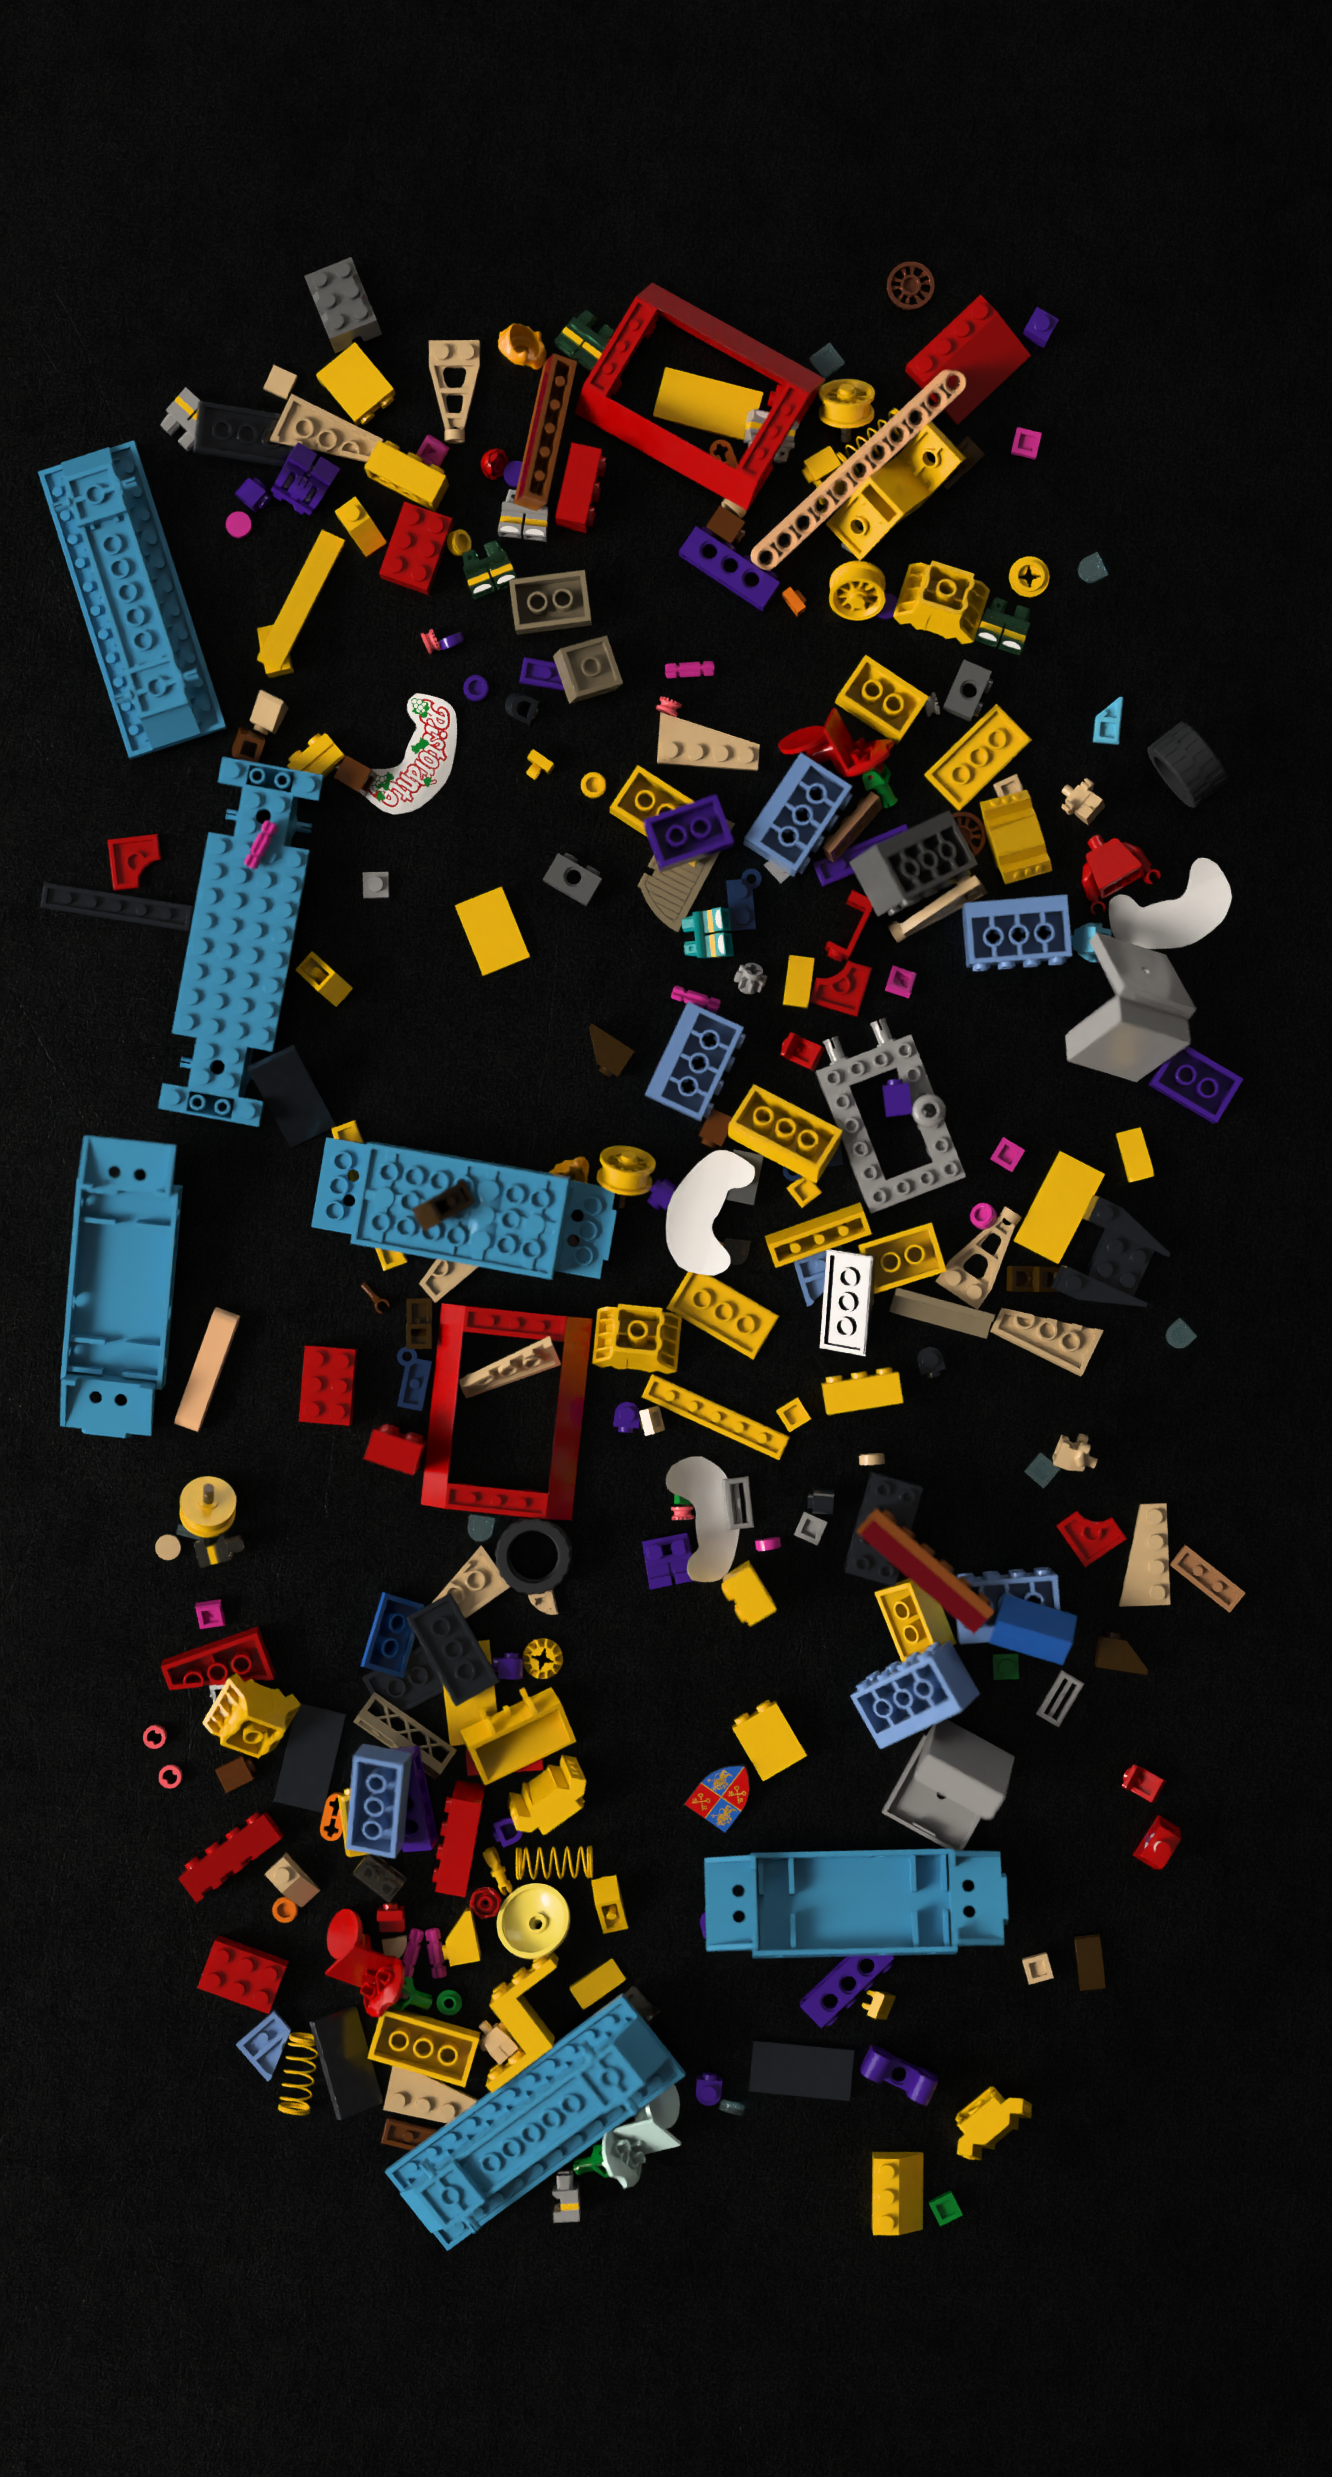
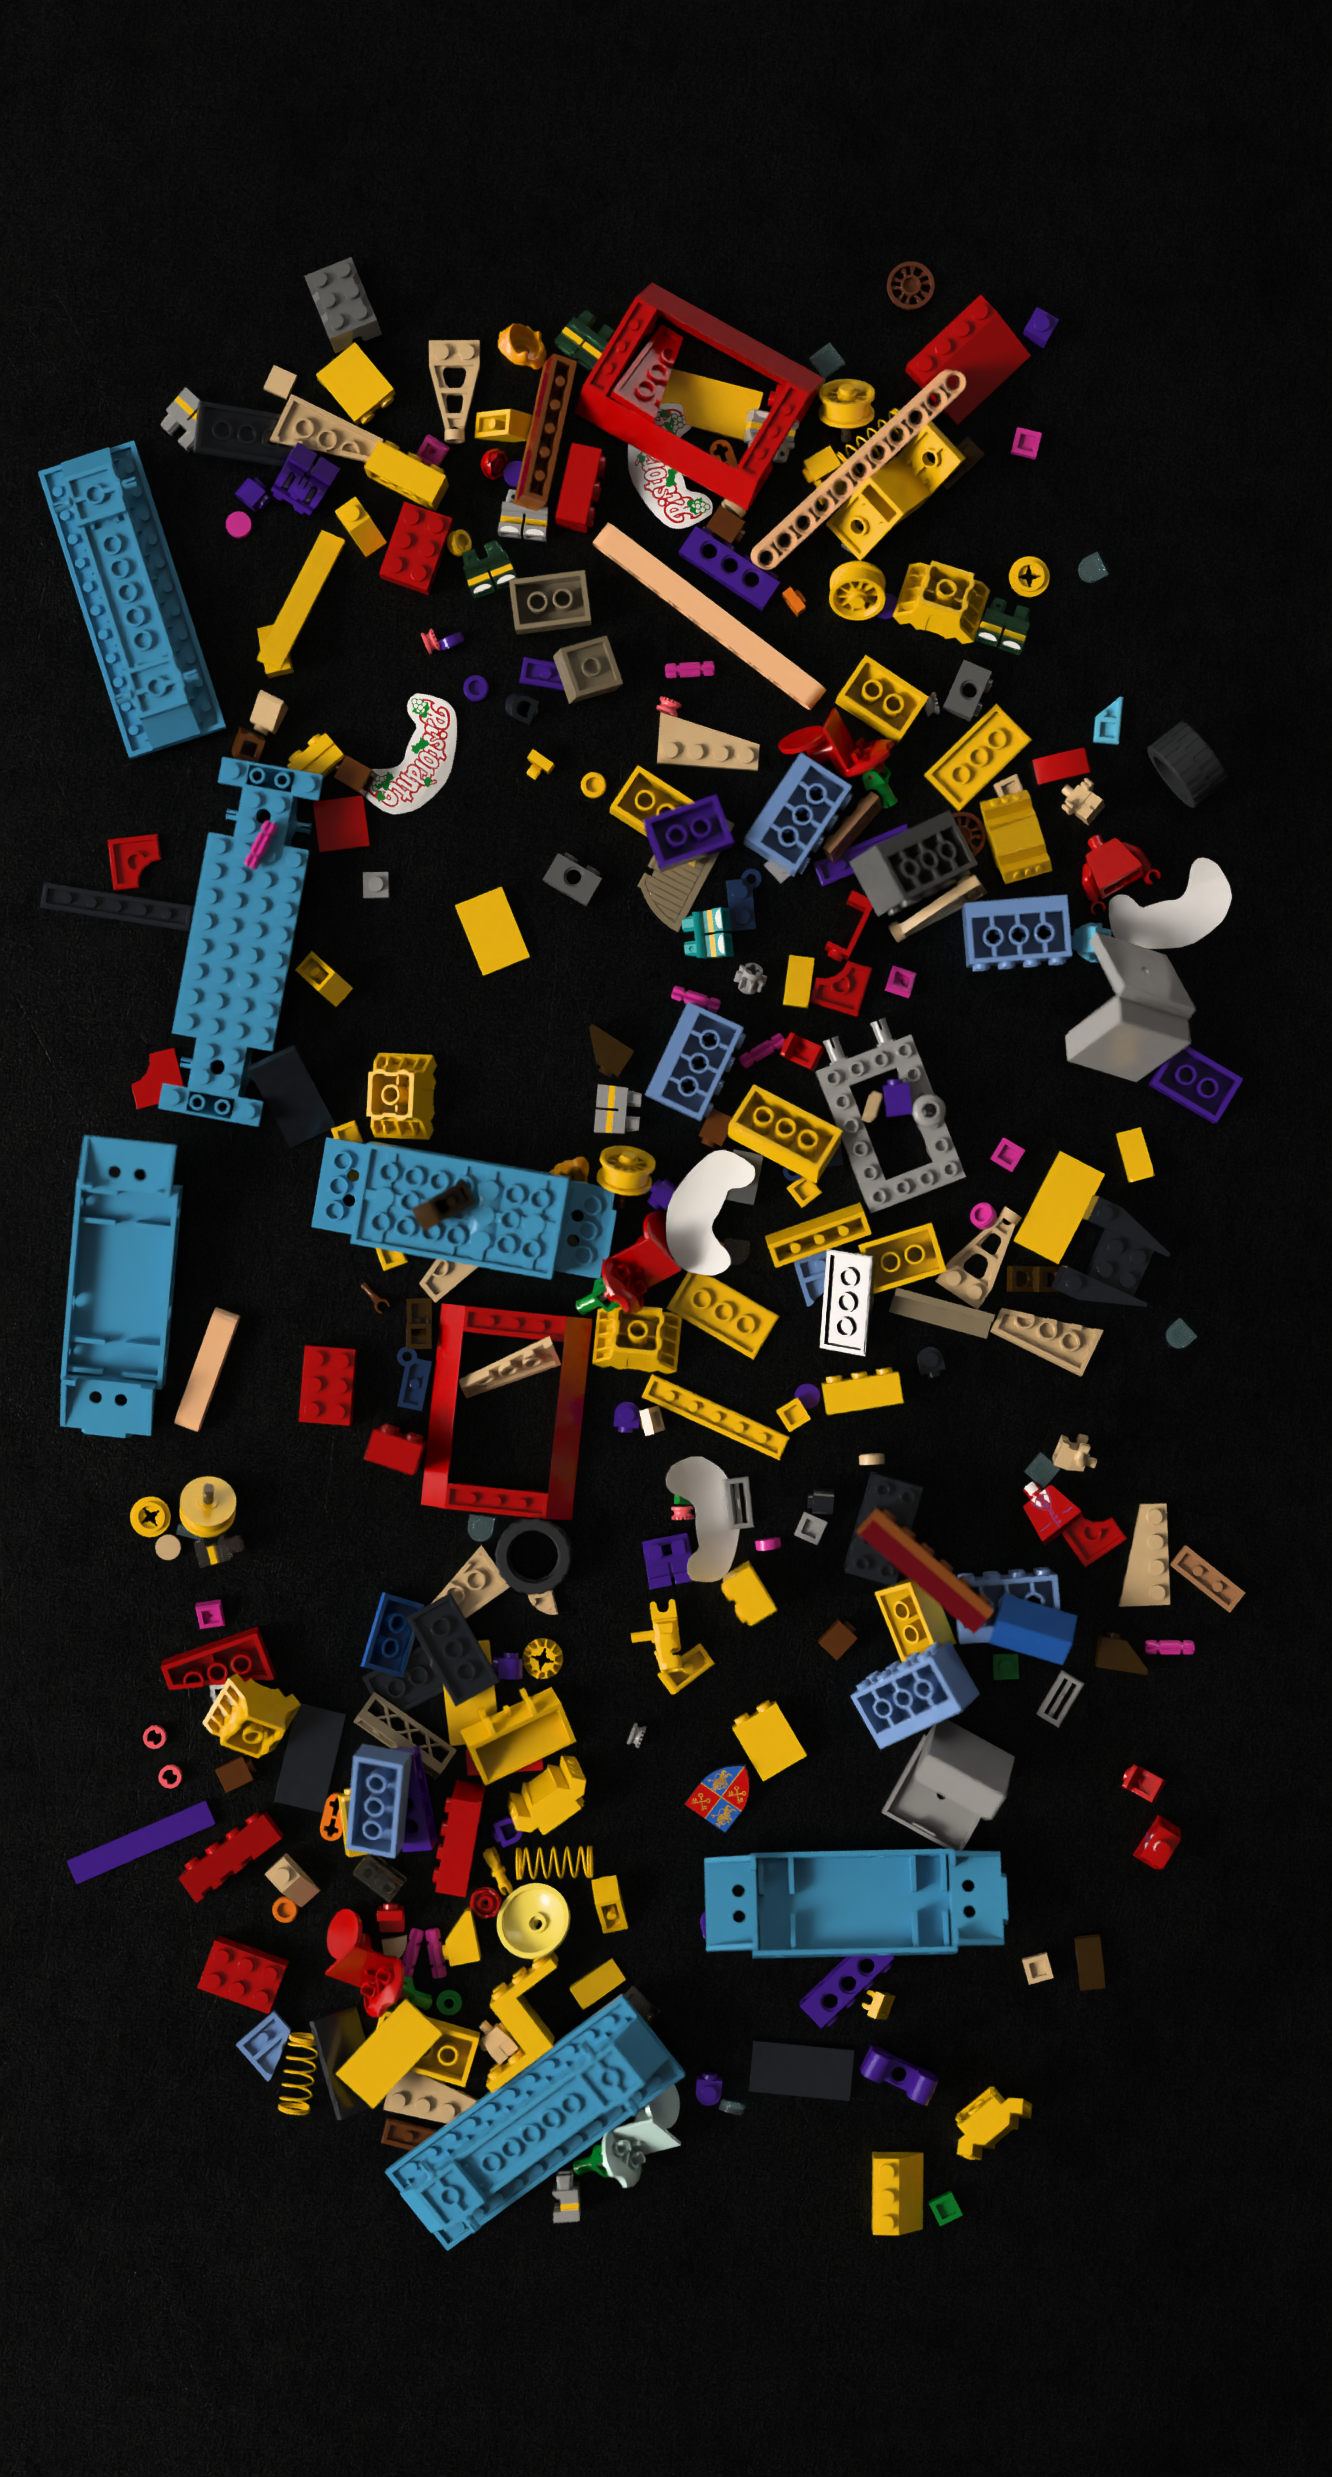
none -> dark purple tile [67,1800,216,1884]
none -> yellow gear [130,1496,171,1537]
none -> red tile [131,1048,185,1109]
none -> red tile [313,795,370,853]
none -> yellow tile [336,1998,443,2108]
none -> yellow slope [367,1053,437,1140]
none -> yellow slope [474,409,532,442]
none -> red piece [576,1211,681,1315]
none -> light nougat beam [592,523,826,710]
none -> light grey hips [594,1084,642,1134]
none -> red wing [610,324,683,424]
none -> light grey bush [627,1723,646,1748]
none -> sticker [628,403,713,529]
none -> yellow piece [631,1599,683,1673]
none -> yellow slope [657,1643,715,1695]
none -> dark pink axle [739,1033,784,1068]
none -> dark purple tile [795,1383,820,1409]
none -> reddish brown brick [818,1619,858,1660]
none -> tan tile [861,1091,882,1123]
none -> red torso [1023,1481,1083,1546]
none -> red slope [1032,748,1091,785]
none -> dark pink axle [1145,1640,1195,1654]

